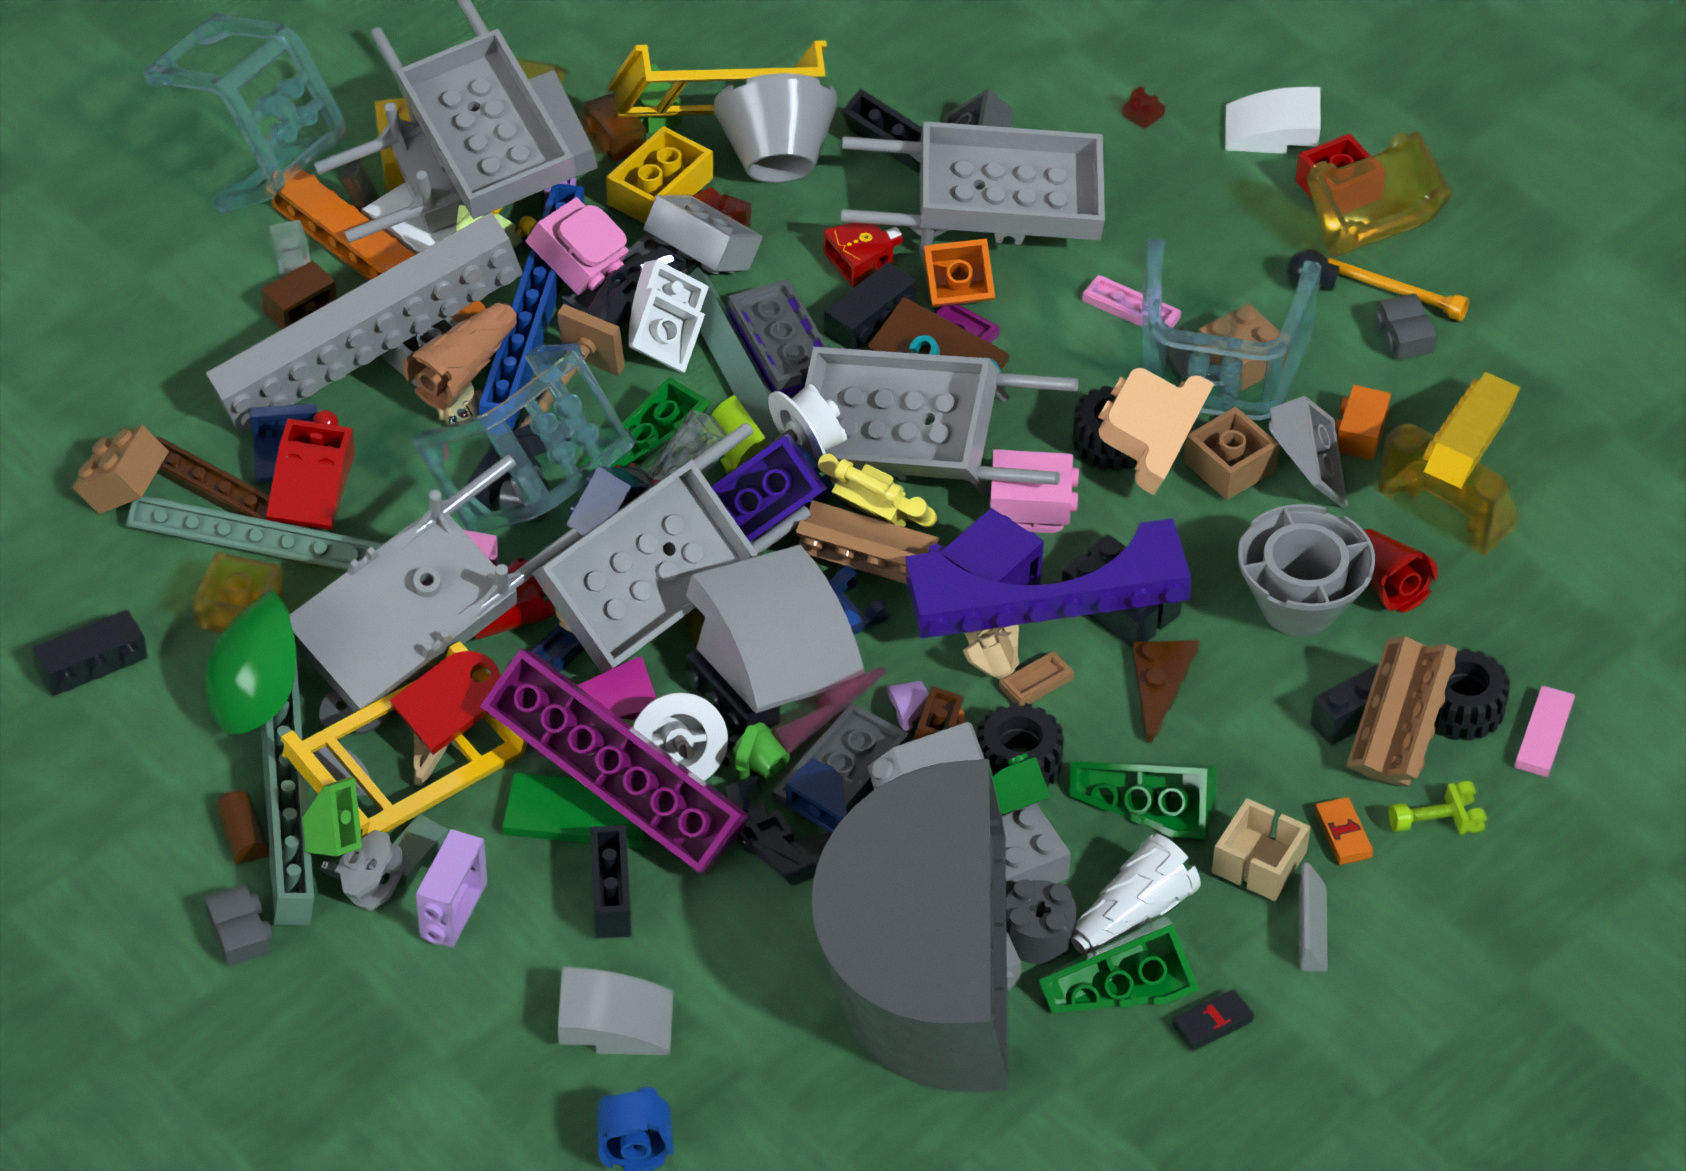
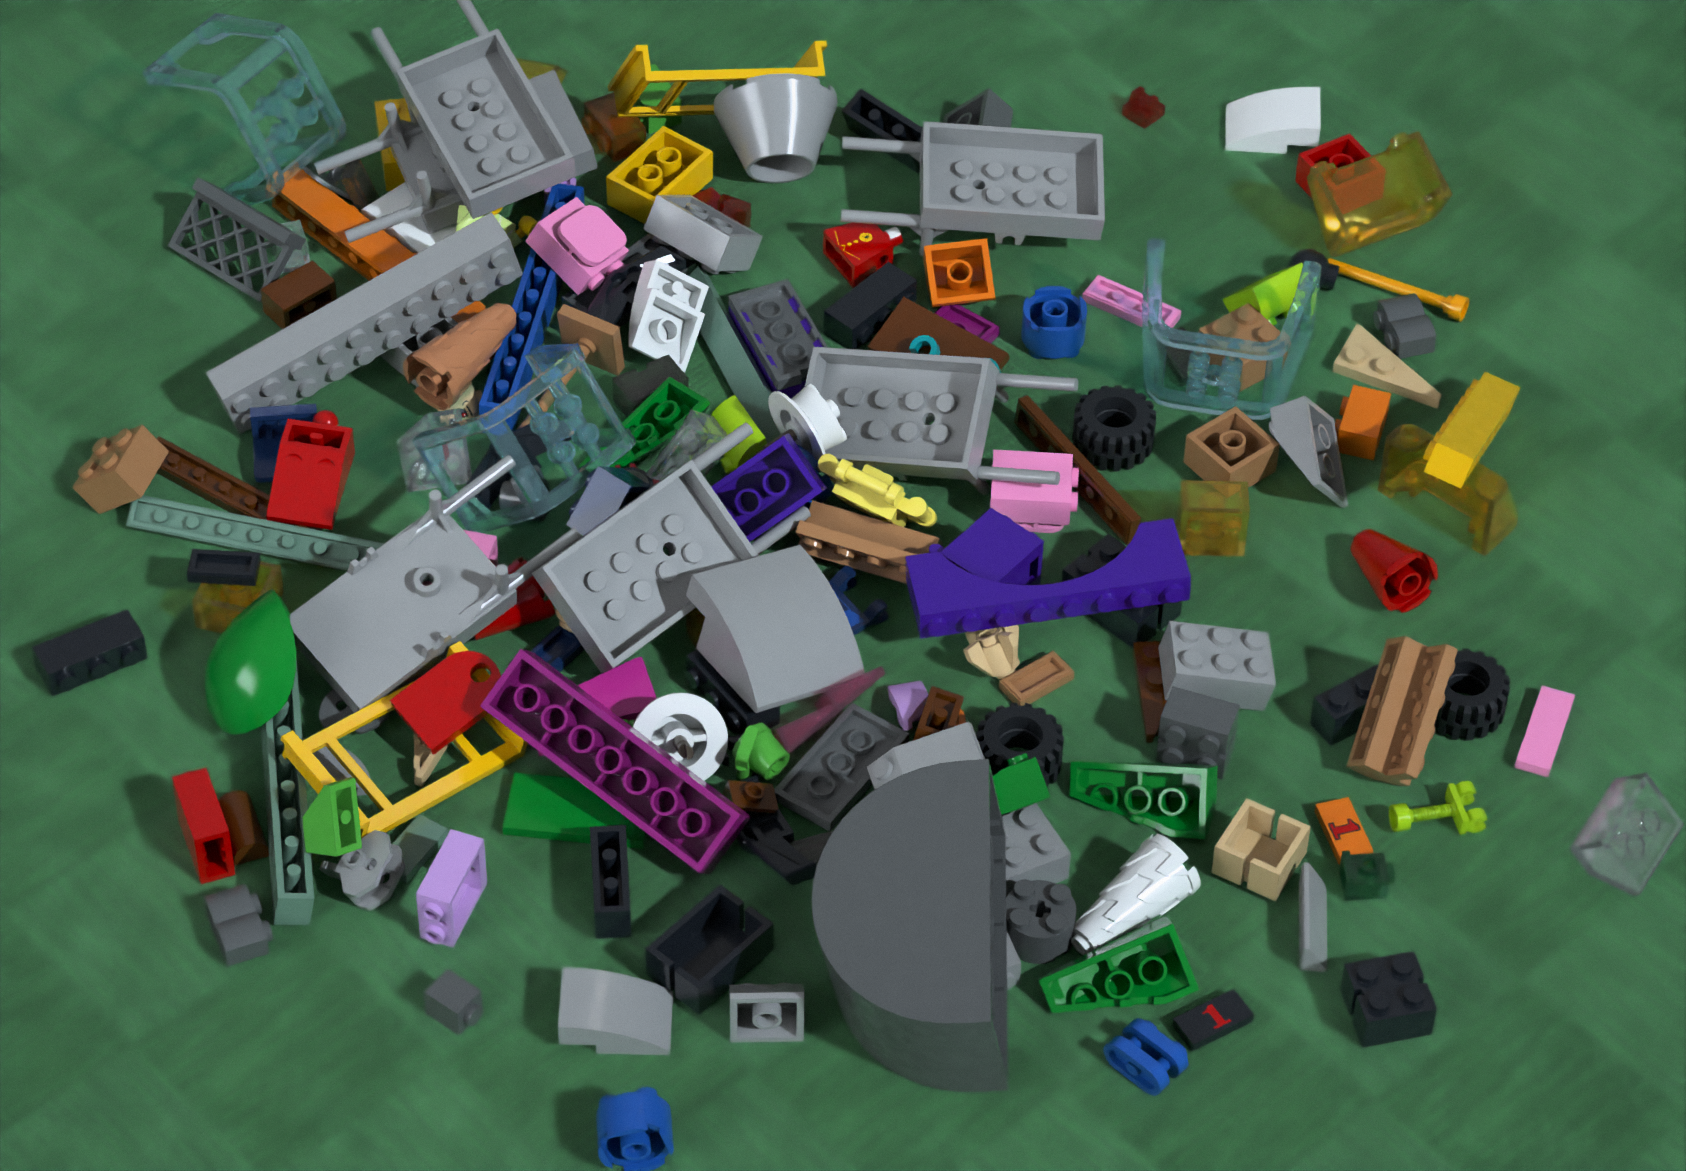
dark blue slope [786,757,847,833] -> none
light nougat brick [1098,368,1214,495] -> none
light grey cone [1238,504,1375,637] -> none
none -> dark grey fence [168,177,306,303]
none -> red brick [172,767,236,884]
none -> black tile [187,549,261,586]
none -> dark grey piece [300,160,363,202]
none -> clear slope [397,408,472,493]
none -> dark grey brick [424,969,483,1035]
none -> clear smoke brick [612,354,689,417]
none -> black piece [645,884,774,1015]
none -> reddish brown bracket [722,780,778,813]
none -> light grey slope [729,983,804,1043]
none -> reddish brown tile [1014,395,1141,545]
none -> blue brick [1021,286,1087,359]
none -> blue brick [1103,1018,1189,1096]
none -> dark grey piece [1156,686,1240,780]
none -> light grey brick [1158,621,1276,711]
none -> clear yellow brick [1176,480,1250,557]
none -> lime brick [1222,262,1310,325]
none -> tan wing [1332,324,1442,409]
none -> clear green brick [1339,851,1395,901]
none -> black piece [1340,951,1437,1048]
none -> clear slope [1569,772,1684,896]

